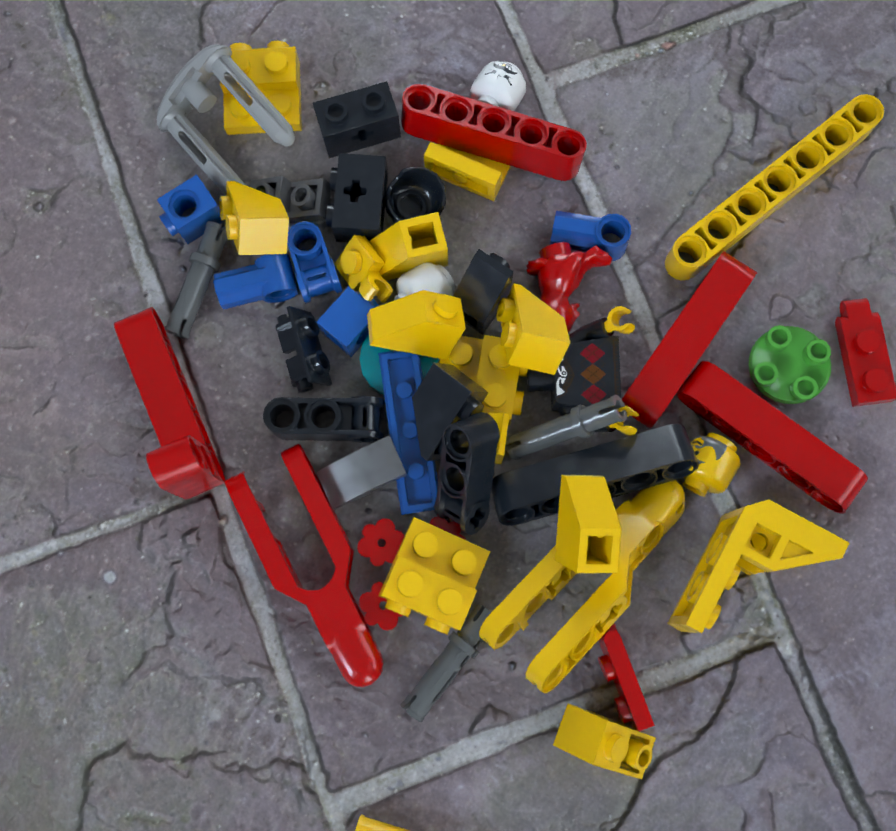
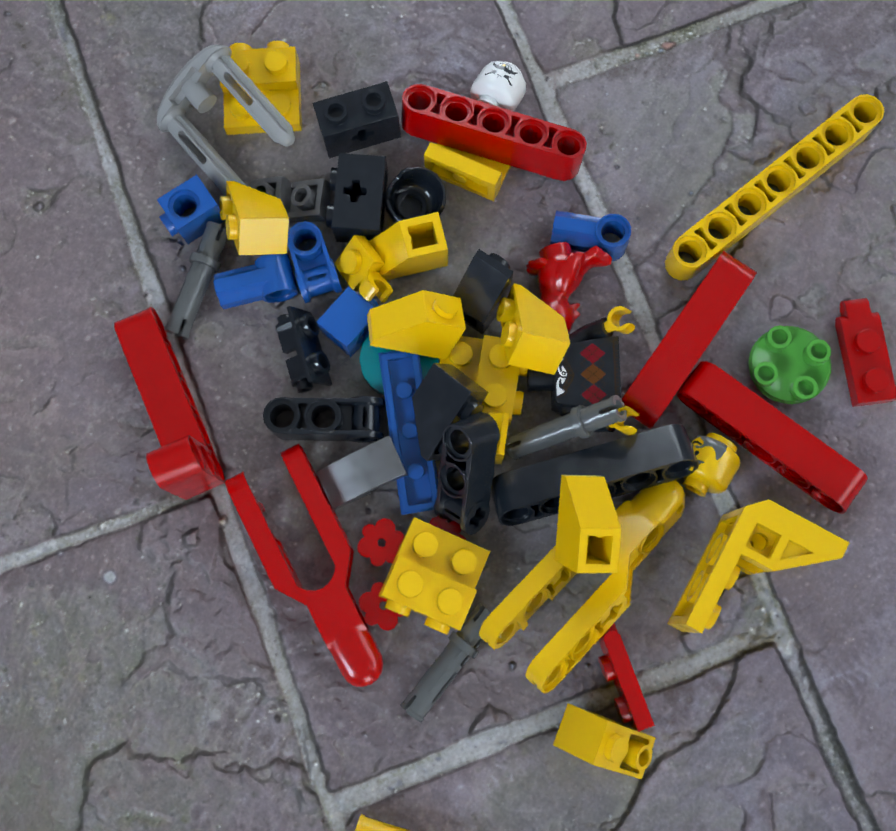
white head [394,262,455,300] -> none

